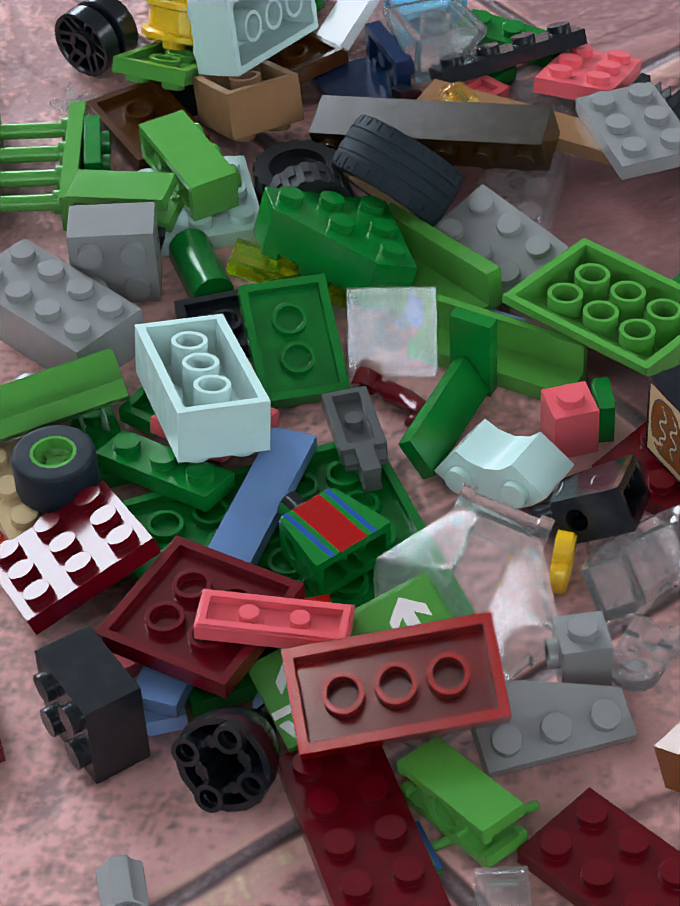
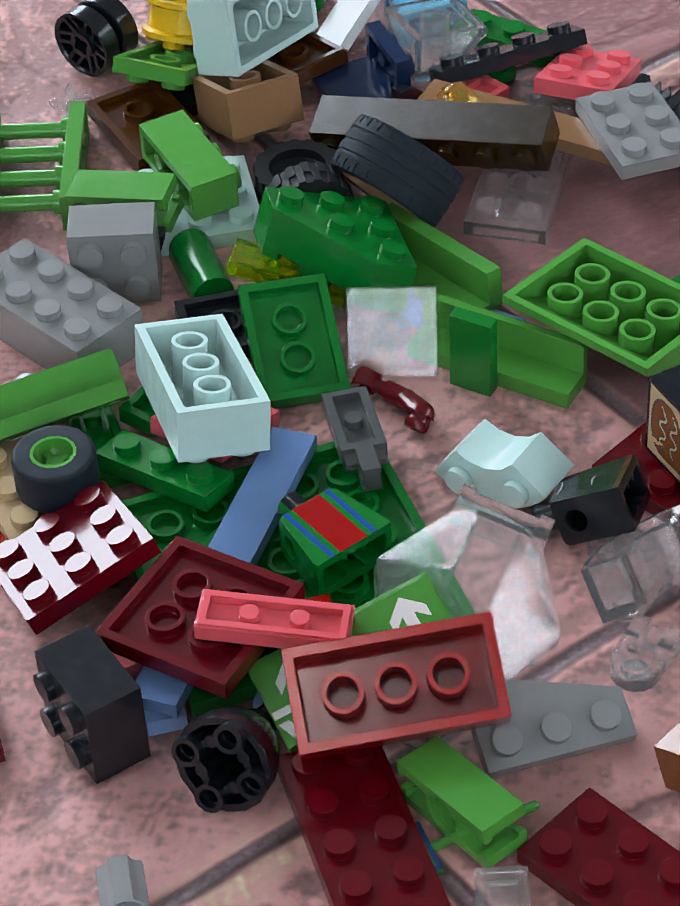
green plate [84,115,112,171] -> none
green tile [398,356,490,479] -> none
light grey plate [434,184,569,311] -> none
coral brick [540,381,600,458] -> none
light grey brick [544,611,614,686] -> none
yellow tile [546,529,577,596] -> none
green tile [590,377,616,443] -> none

